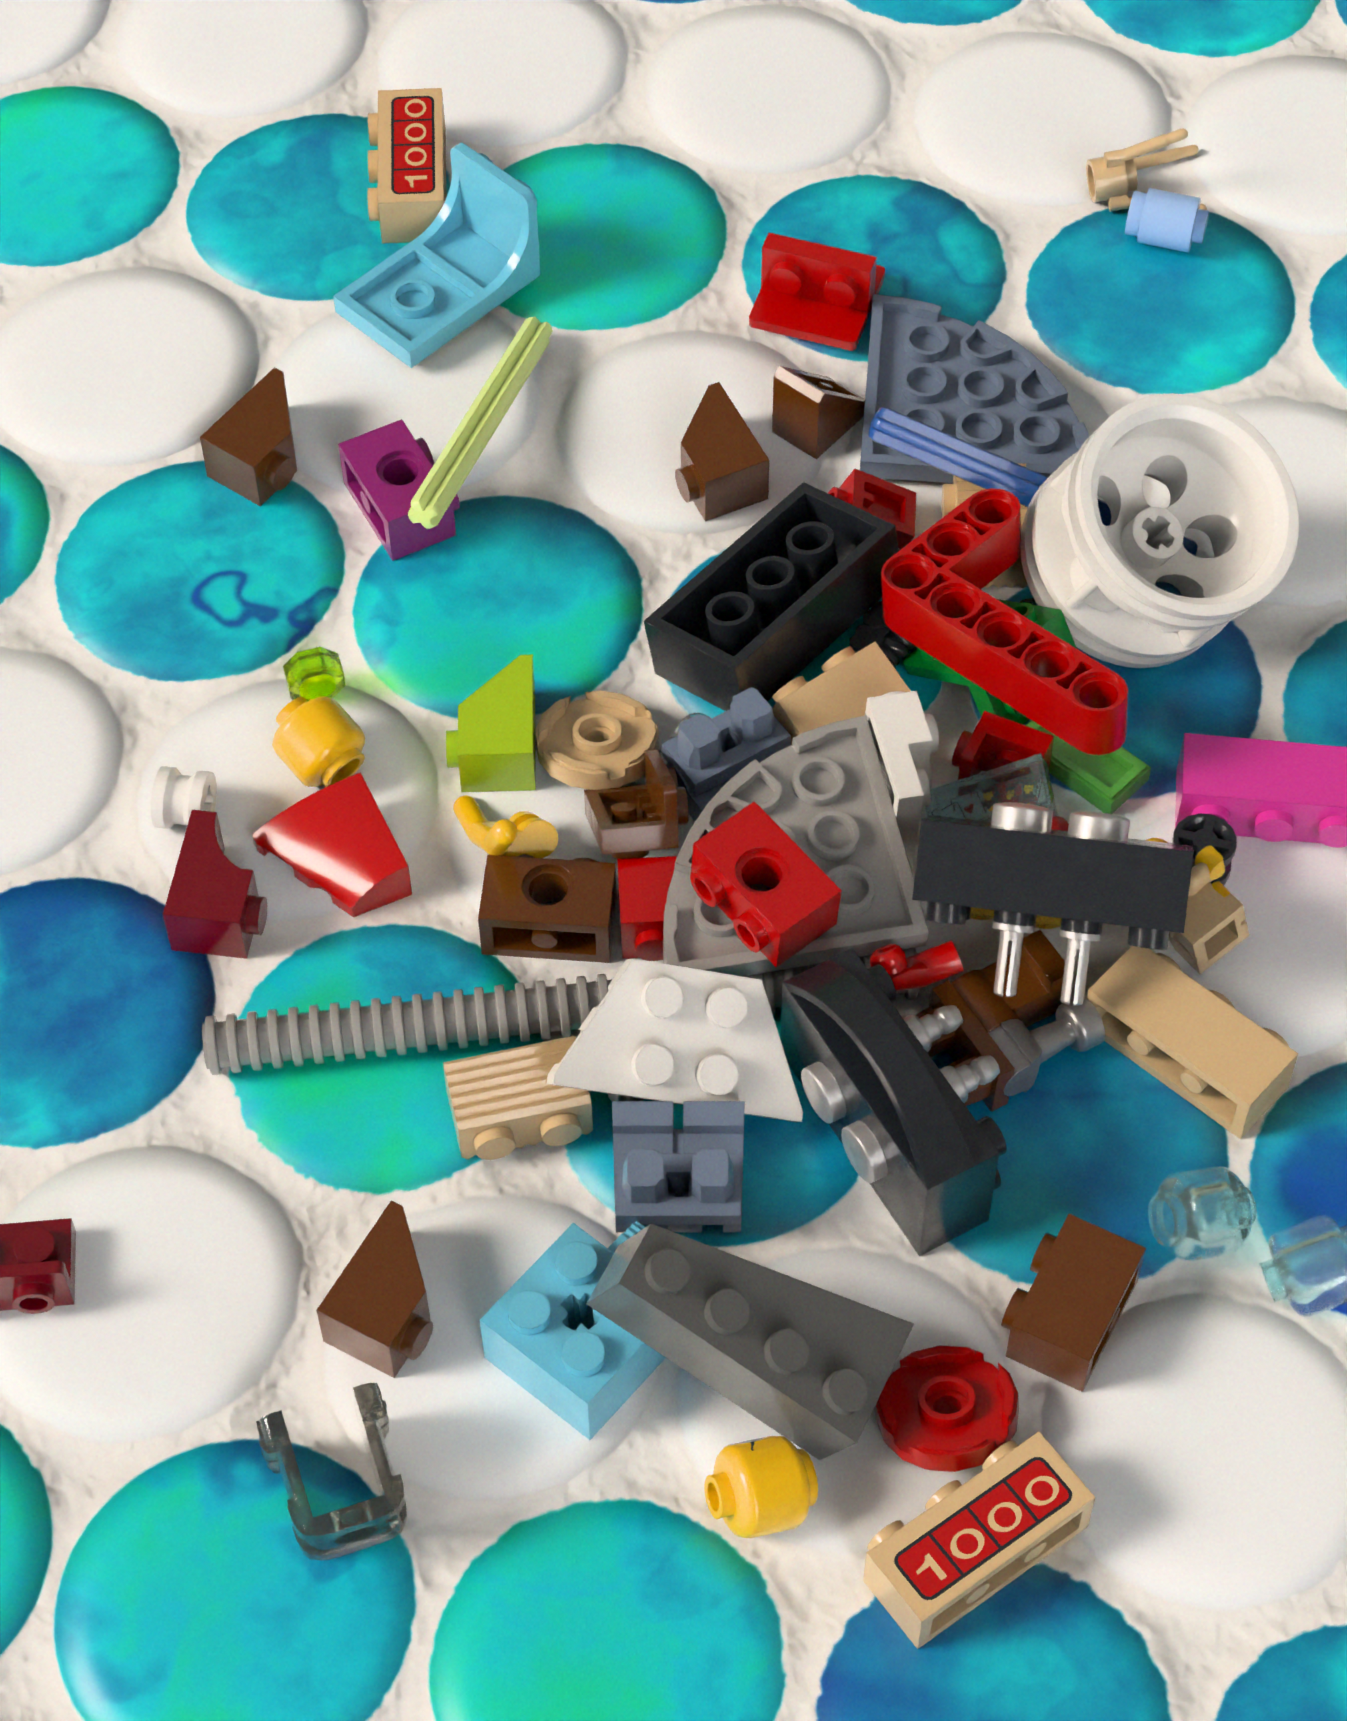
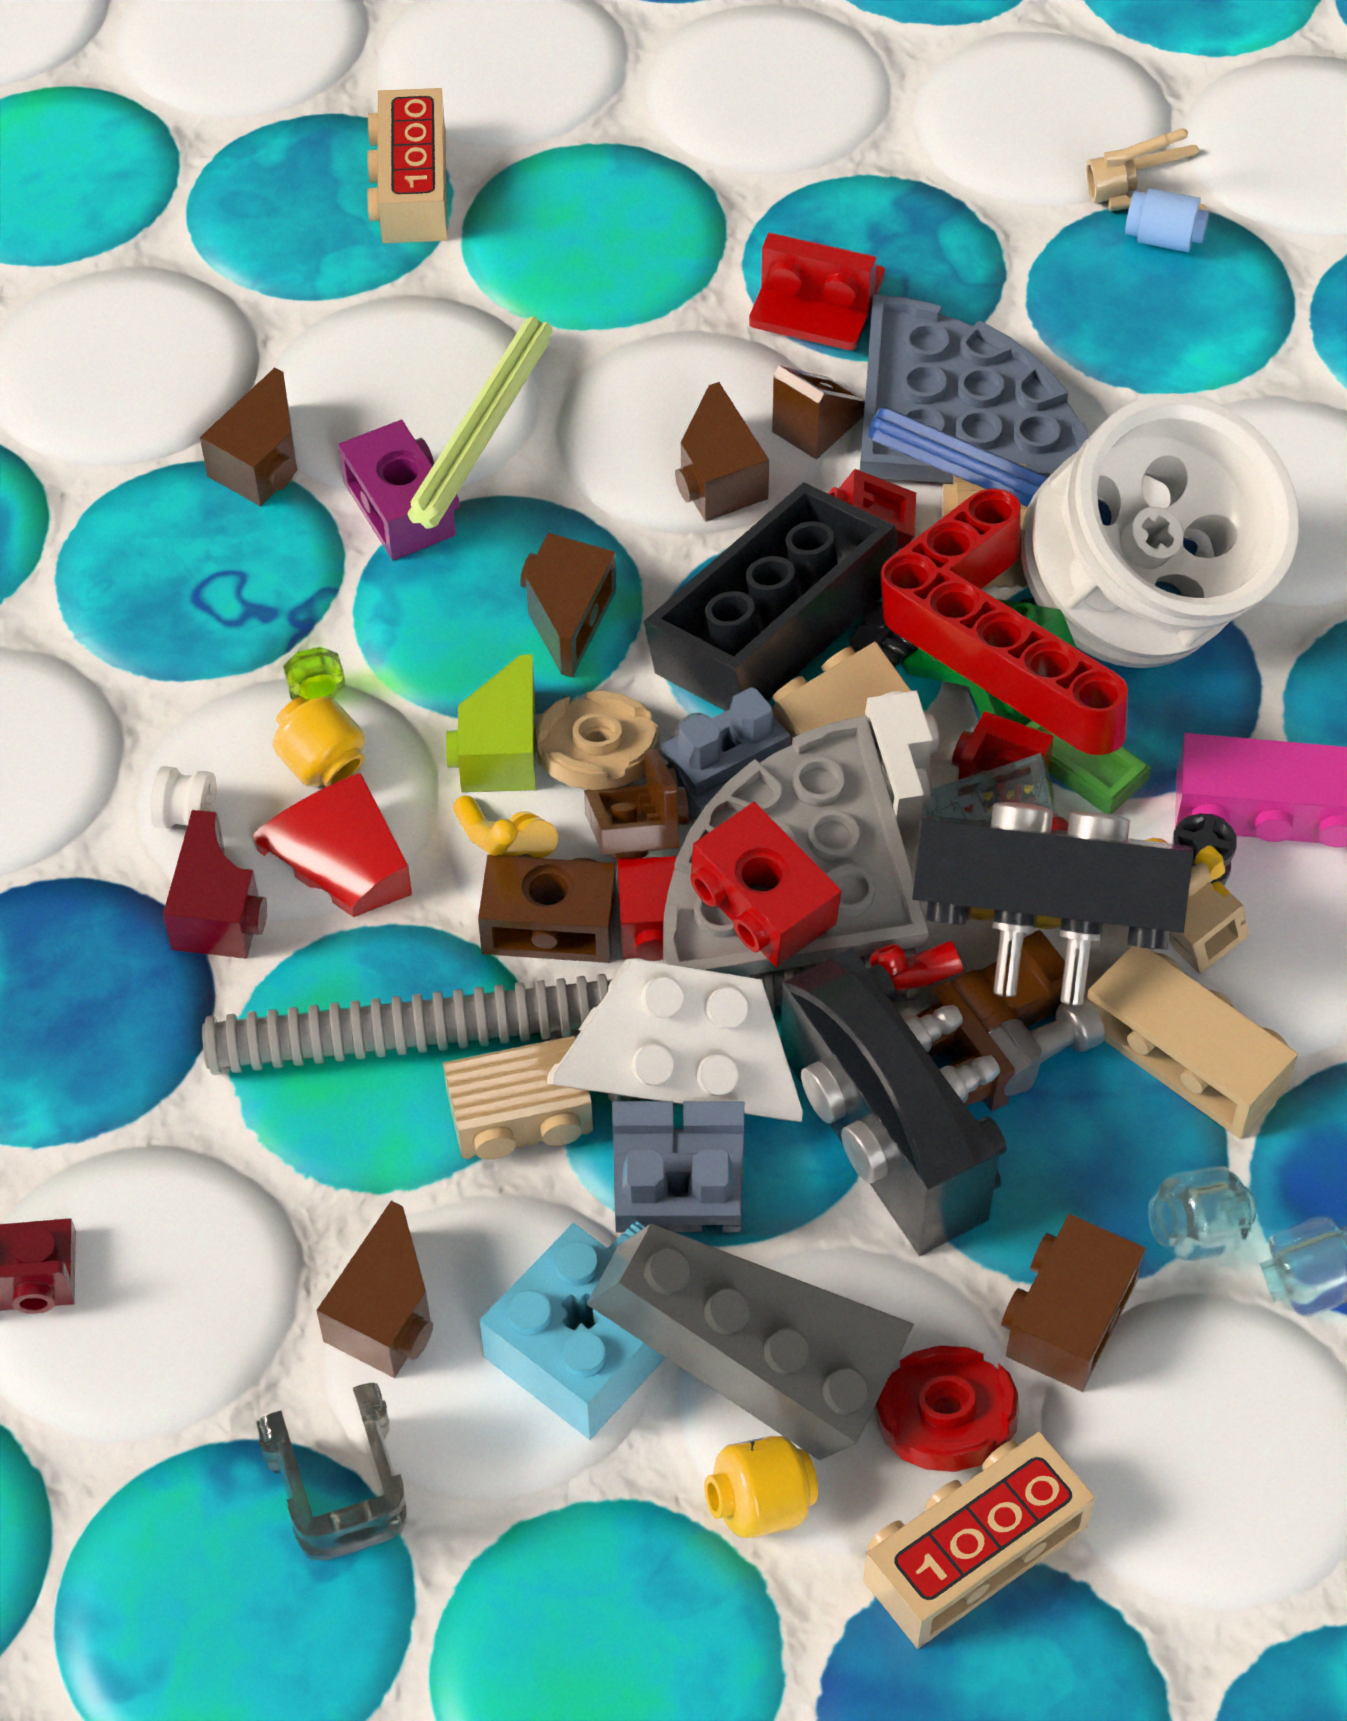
medium azure bracket [333,143,540,368] -> none
none -> reddish brown slope [520,533,616,678]

